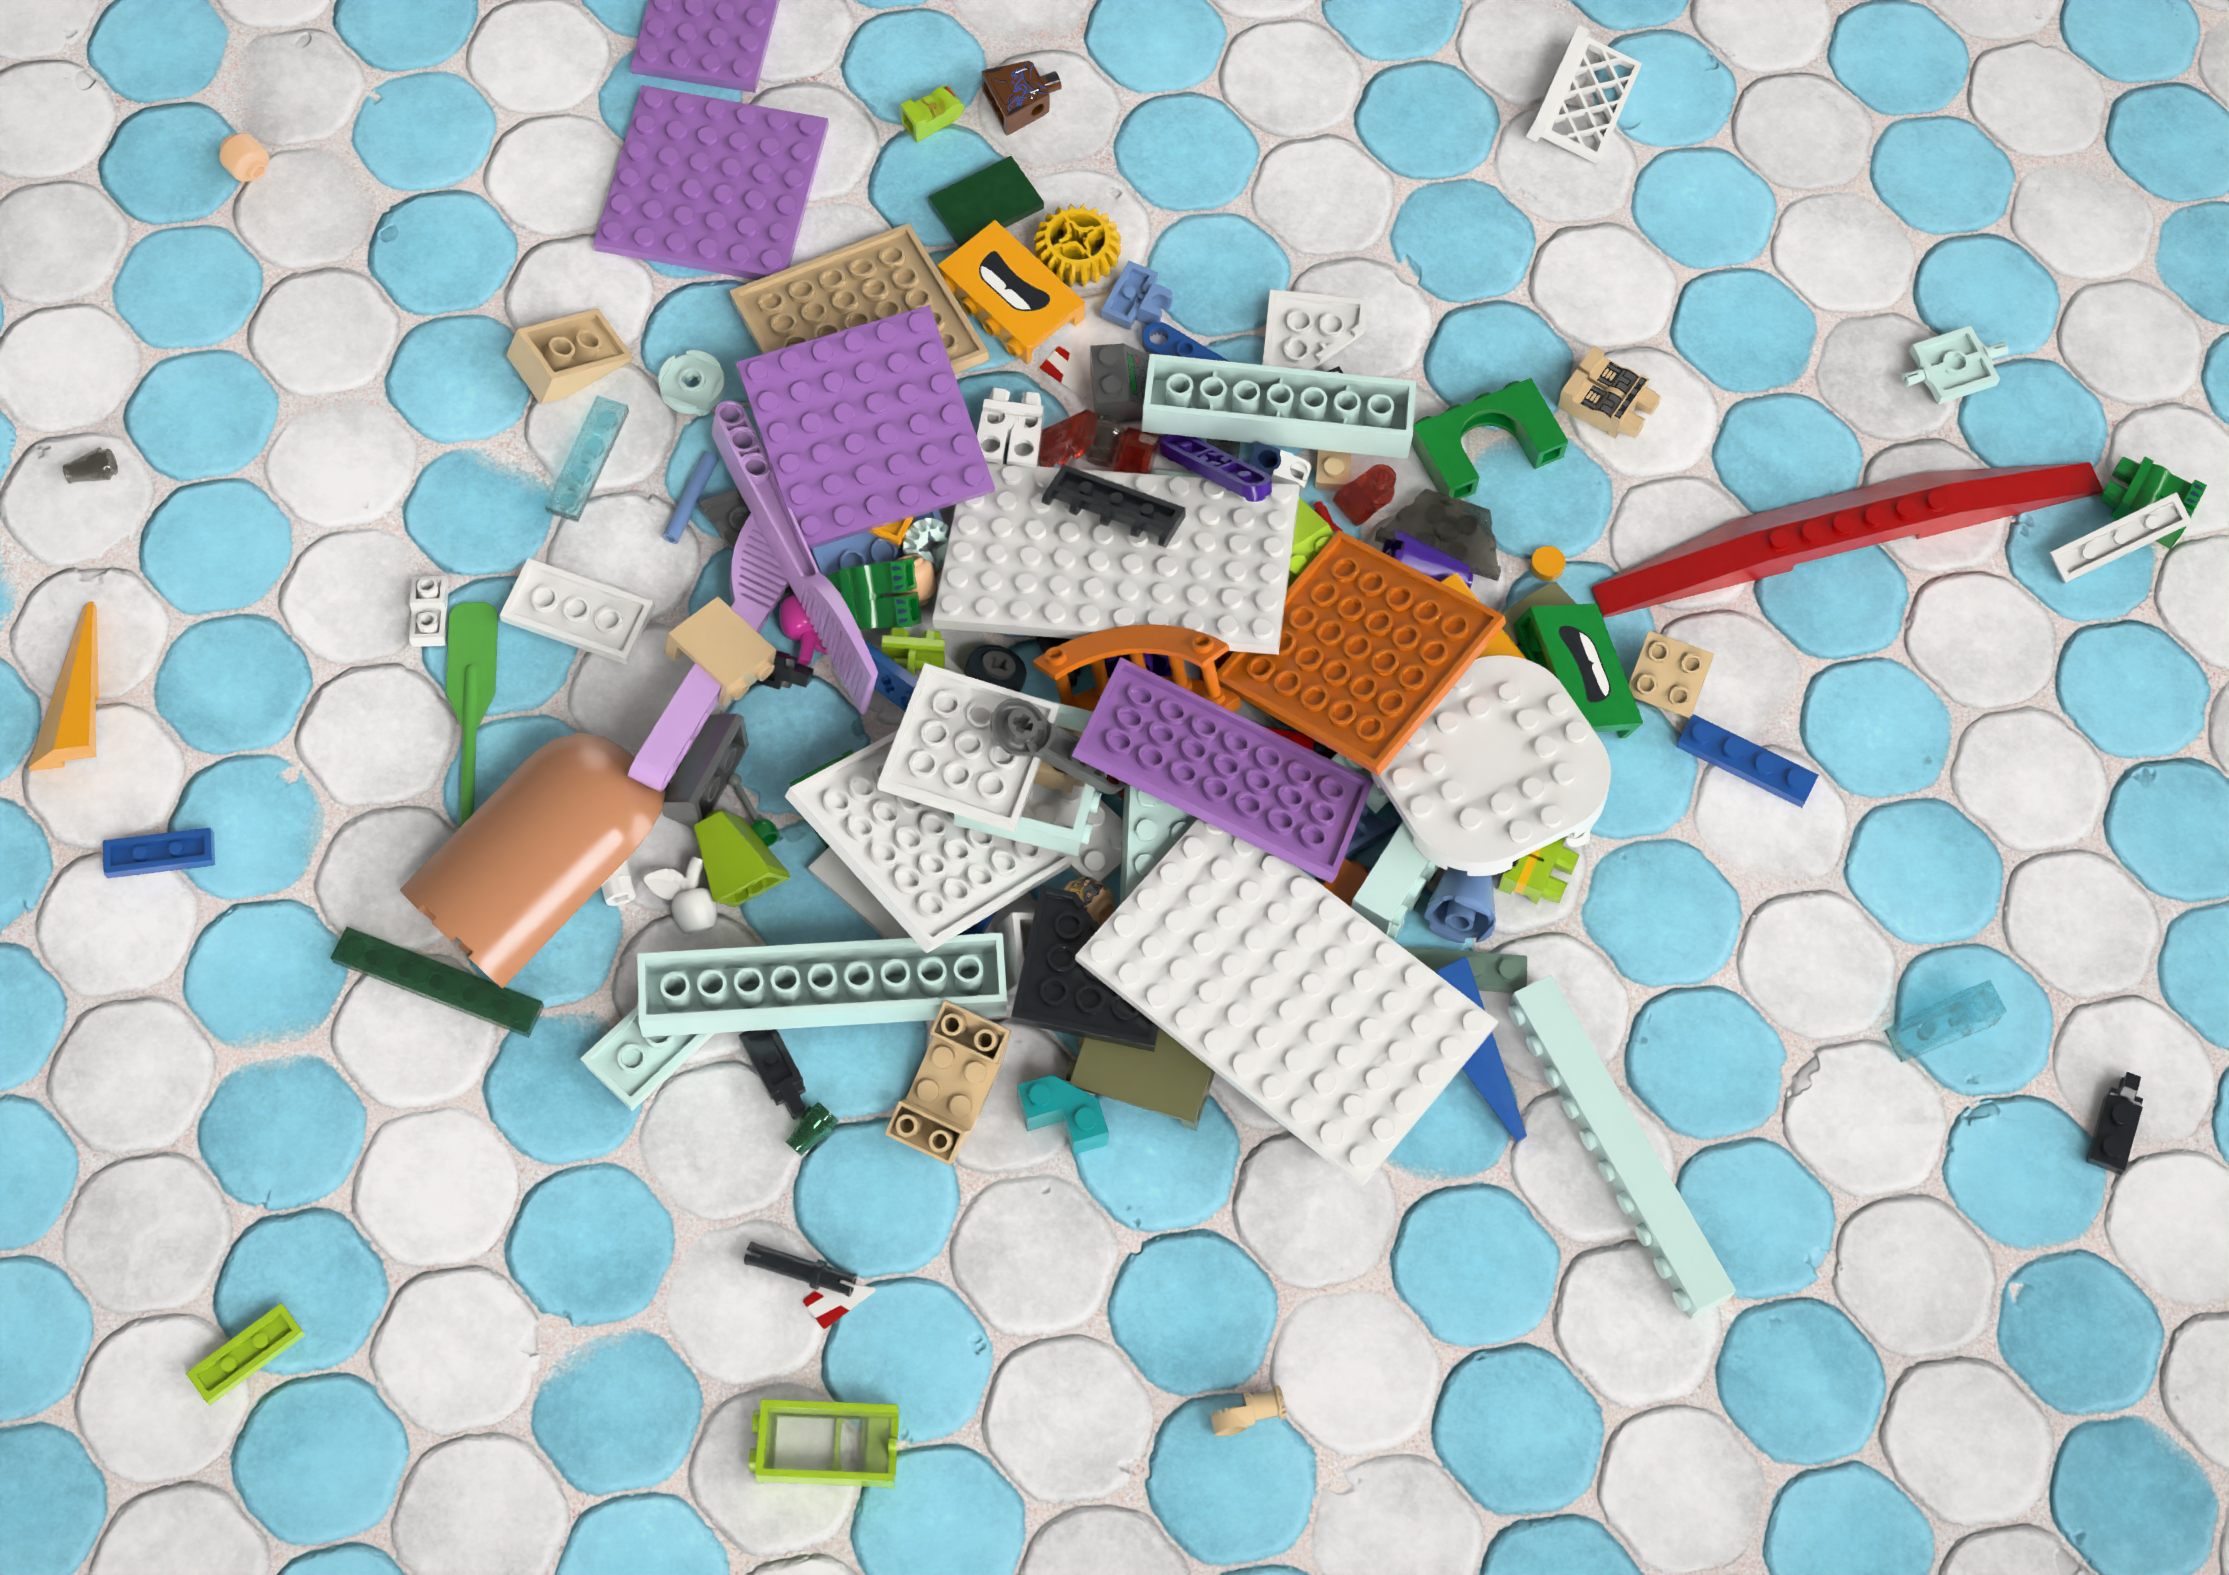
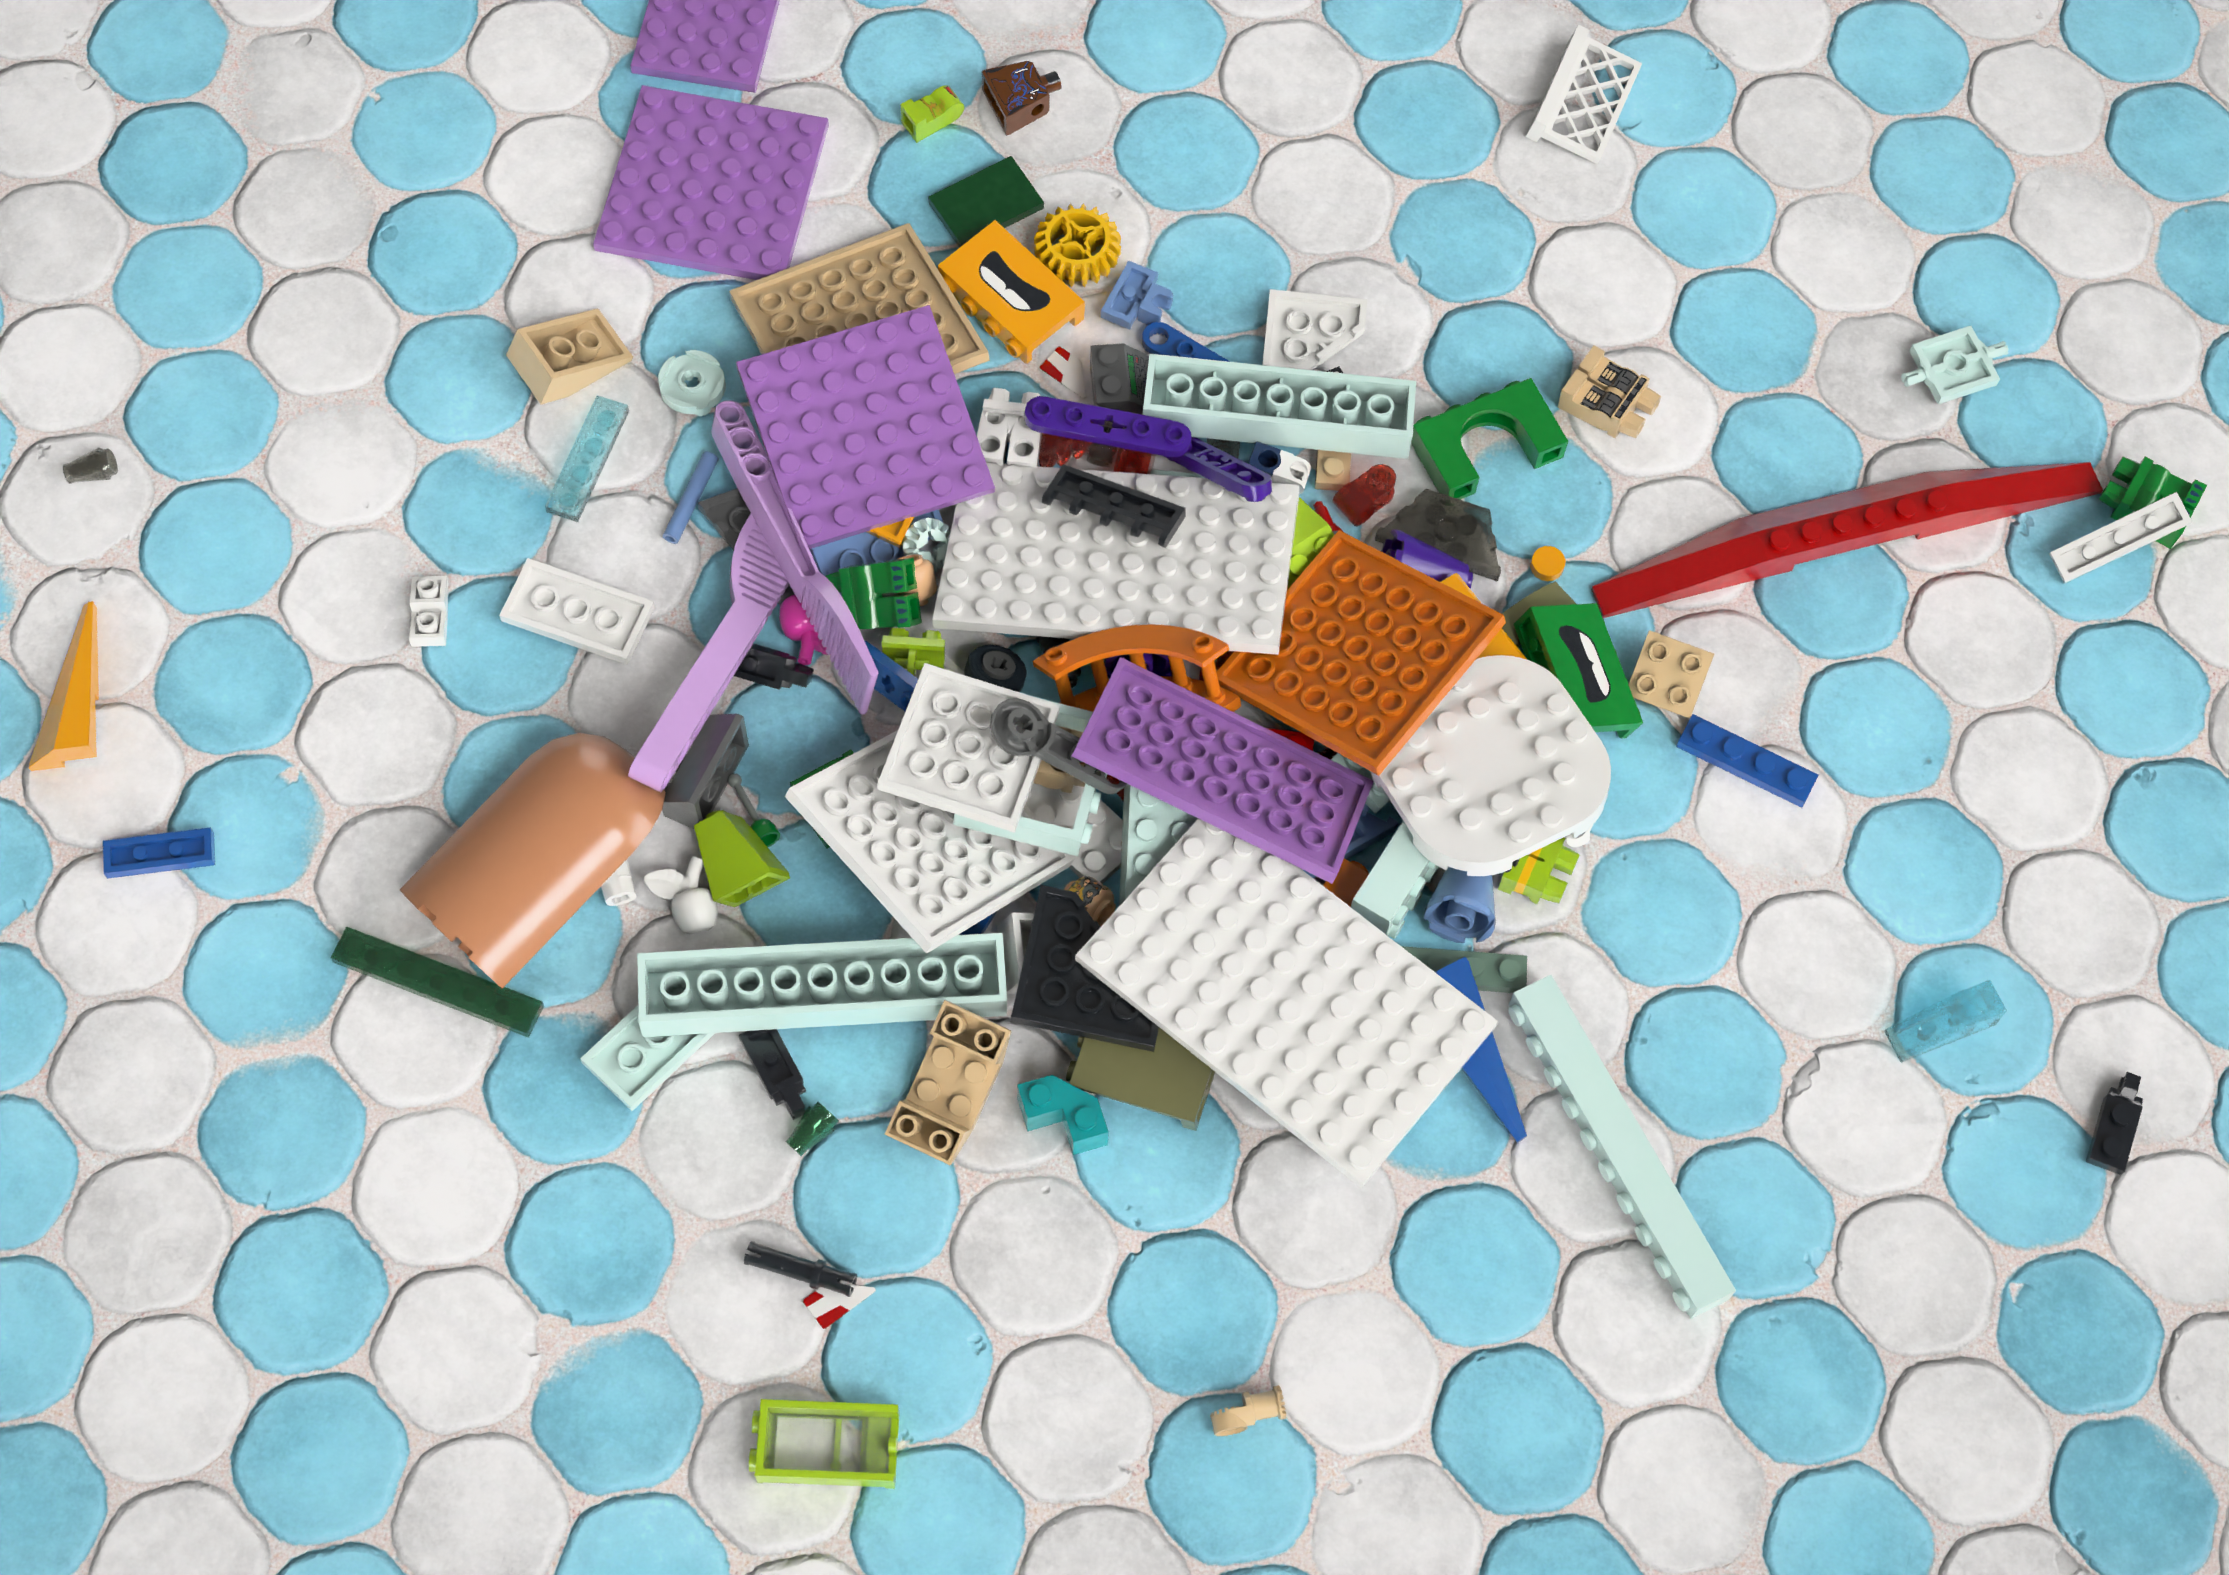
lime plate [186,1303,305,1406] -> none
light nougat head [219,133,269,182] -> none
bright green piece [446,602,498,828] -> none
tan panel [664,596,777,706] -> none
white tile [808,846,912,939] -> none
none -> dark purple piece [1024,396,1192,457]

